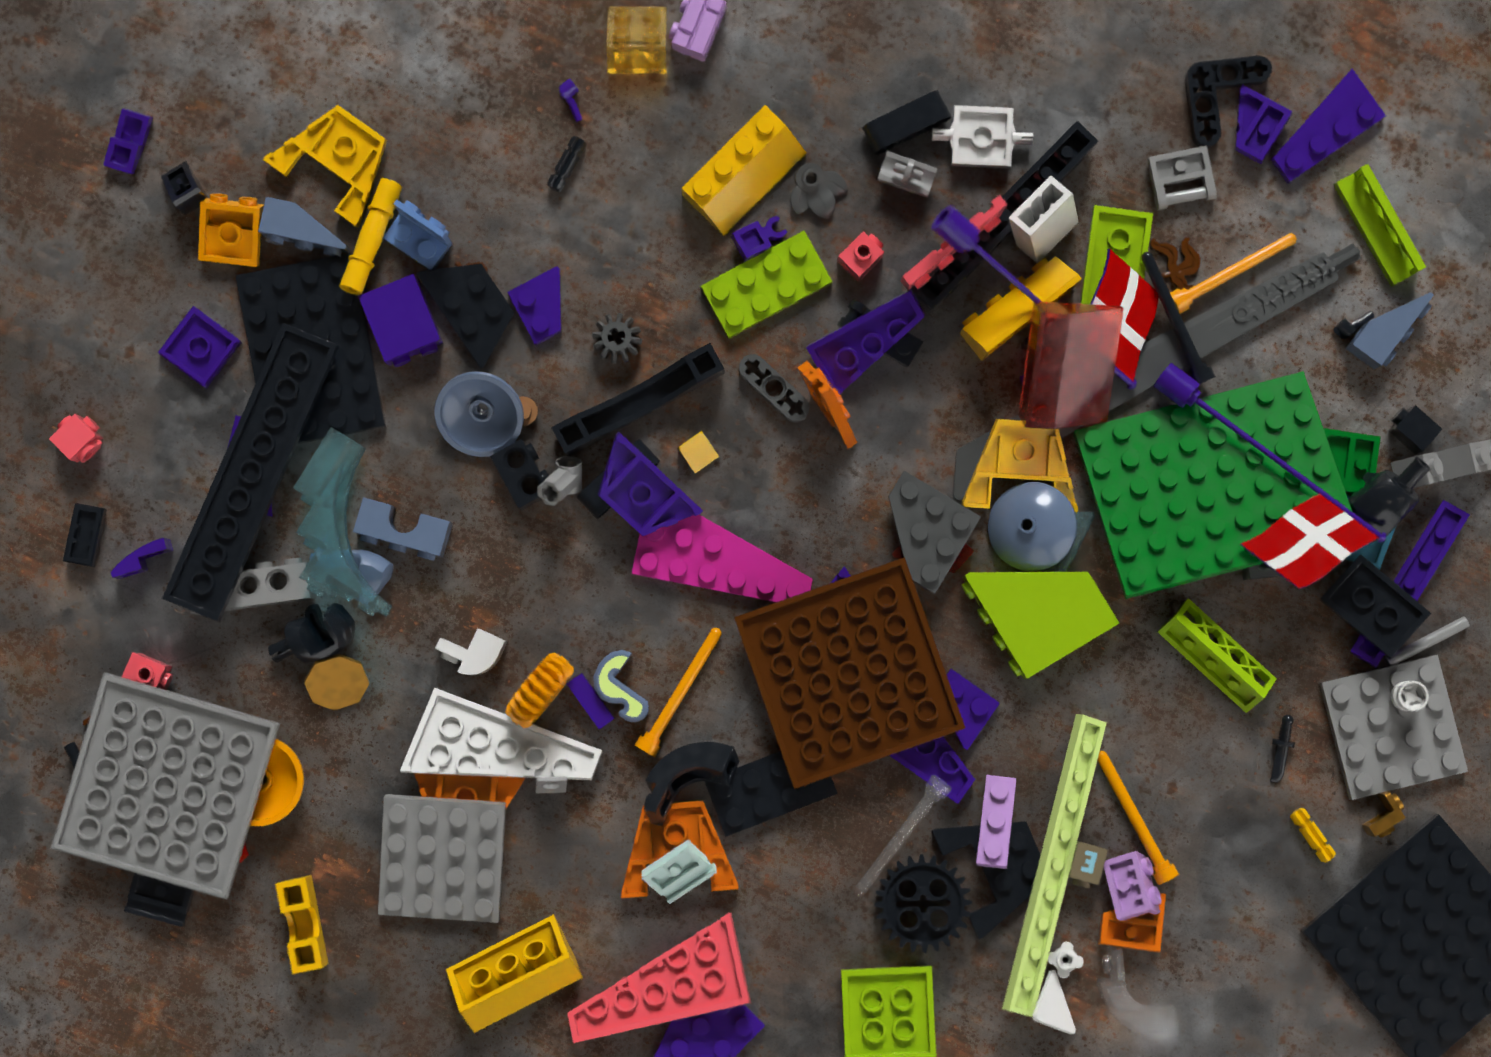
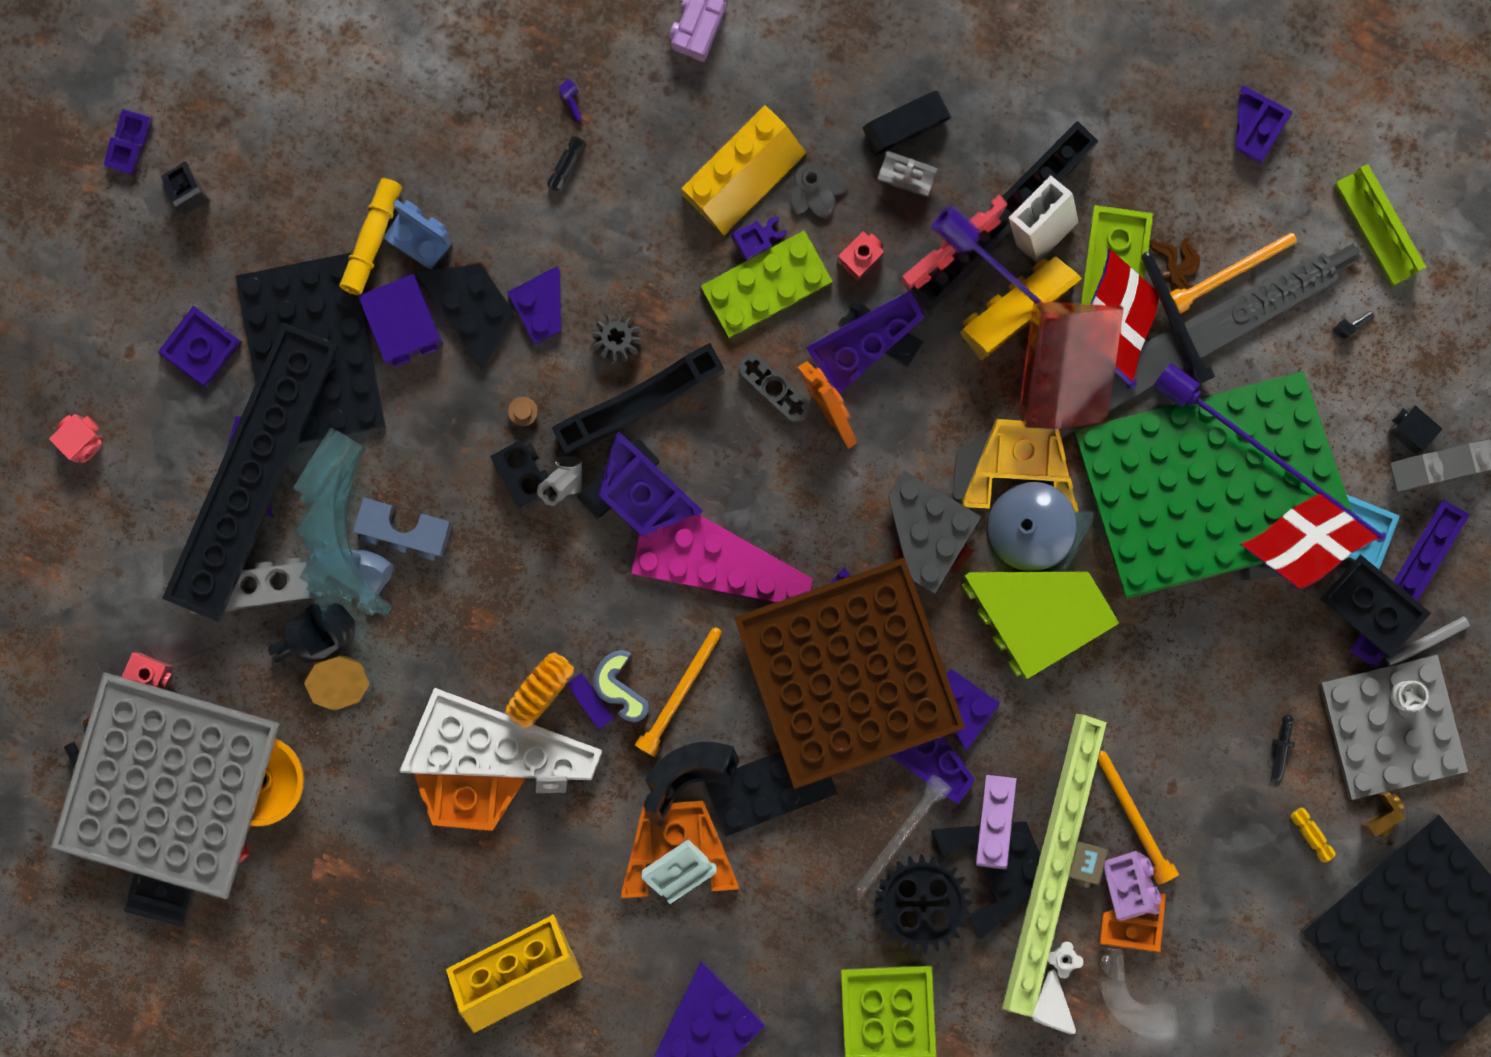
black plate [63,503,107,567] -> none
dark purple slope [111,537,174,579] -> none
light orange plate [198,193,264,267] -> none
sand blue slope [258,197,351,257] -> none
yellow wing [263,105,387,228] -> none
yellow arch [275,875,329,974] -> none
light grey plate [378,794,506,923] -> none
sand blue dish [434,372,524,457] -> none
white brick [435,628,508,675] -> none
coral wing [567,912,751,1043] -> none
clear yellow bracket [606,6,667,73] -> none
yellow slope [678,431,719,474] -> none
white plate [932,105,1033,169] -> none
light grey plate [1147,146,1217,210] -> none
lime fence [1158,598,1277,713] -> none
black beam [1185,55,1272,149] -> none
dark purple wing [1271,68,1386,184] -> none
green wing [1323,428,1381,494] -> none
sand blue slope [1345,292,1434,369] -> none
black piece [1348,457,1431,536] -> none

